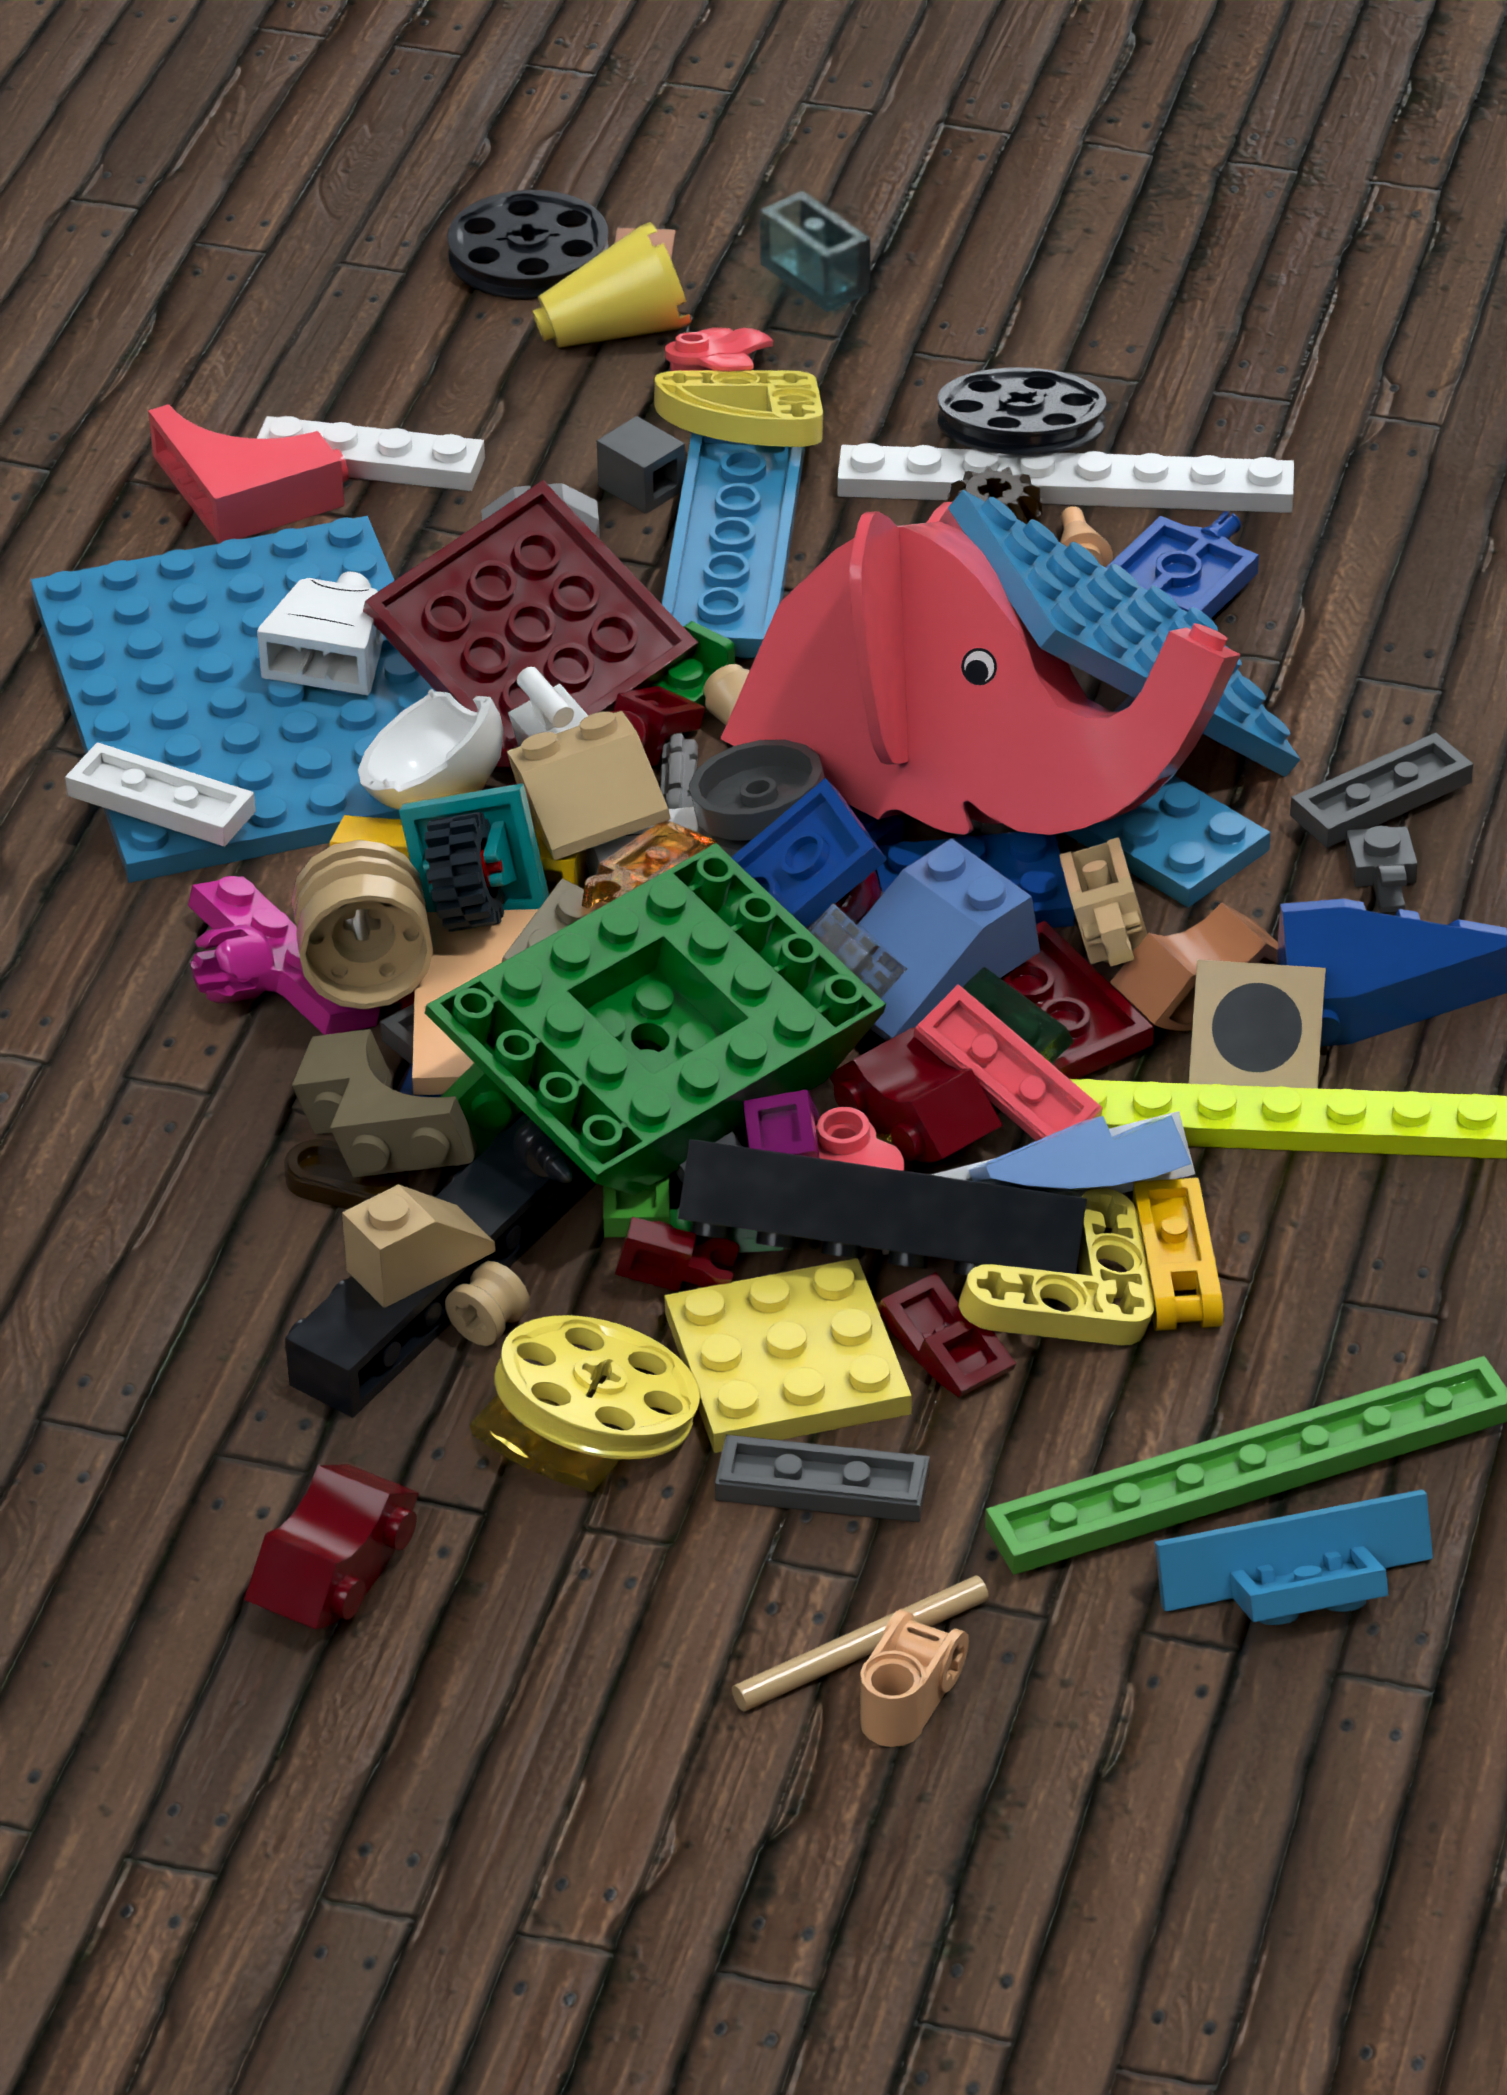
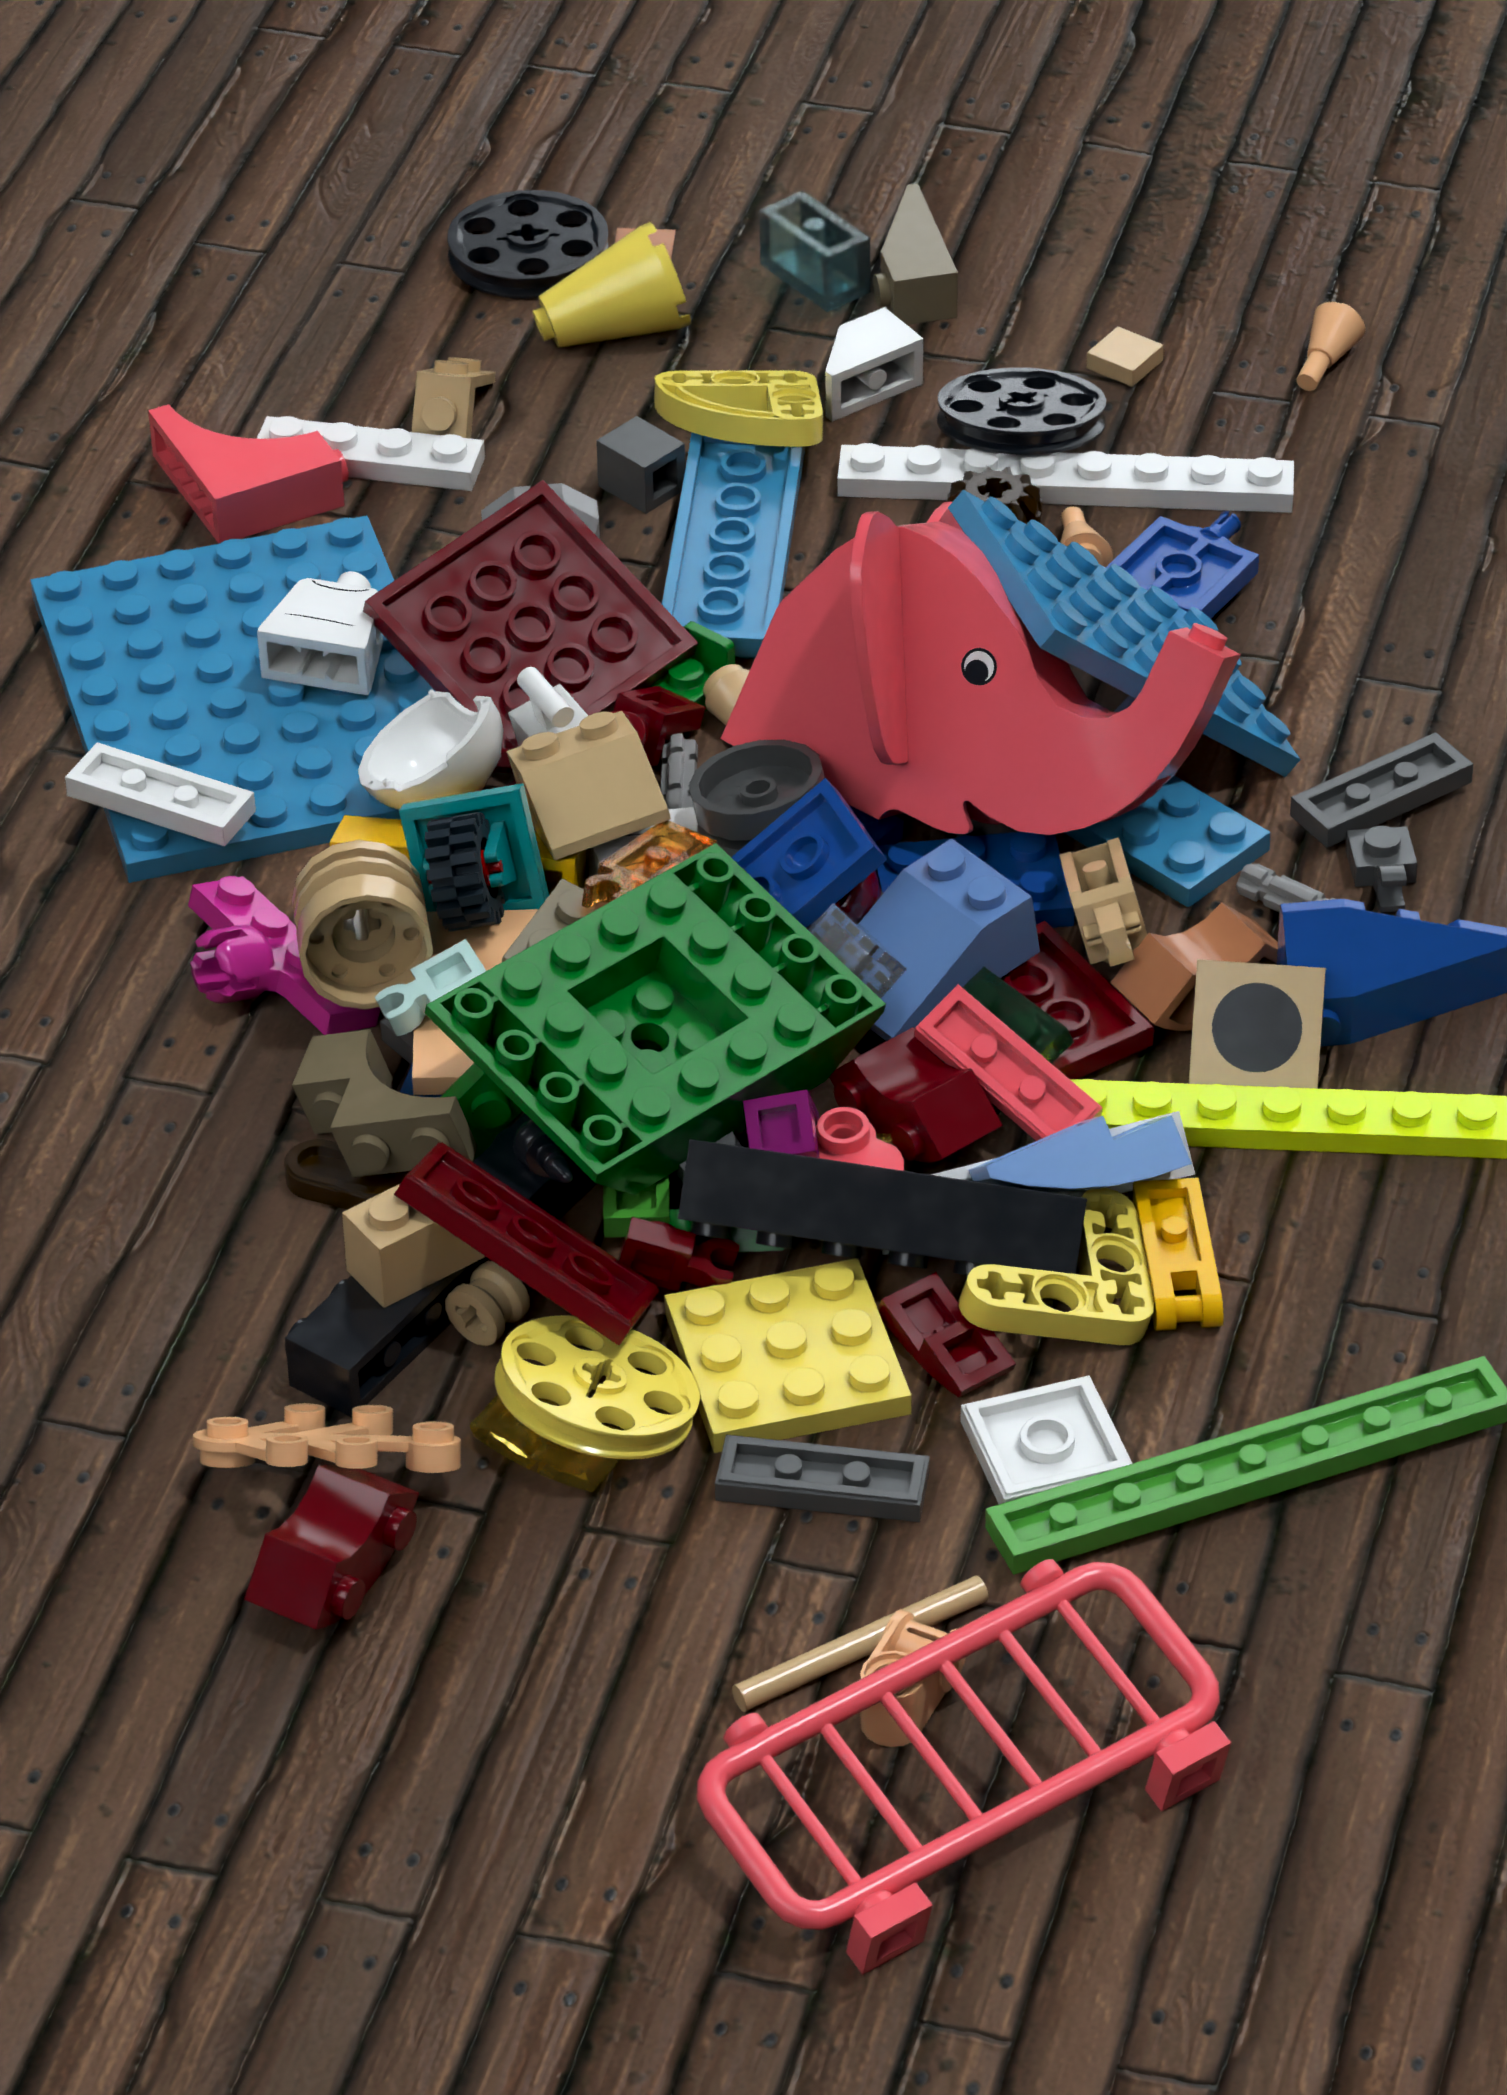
coral plate [665,328,773,371] -> none
dark azure bracket [1154,1489,1433,1625] -> none
none -> light nougat plant [193,1403,461,1473]
none -> light aqua plate [375,939,486,1036]
none -> dark red tile [394,1142,659,1346]
none -> tan bracket [412,357,496,439]
none -> coral bar [697,1559,1231,1975]
none -> white slope [825,307,923,422]
none -> slope [873,183,958,325]
none -> white tile [960,1375,1133,1504]
none -> tan tile [1086,327,1164,387]
none -> light grey axle [1236,863,1335,913]
none -> light nougat cone [1296,302,1365,391]

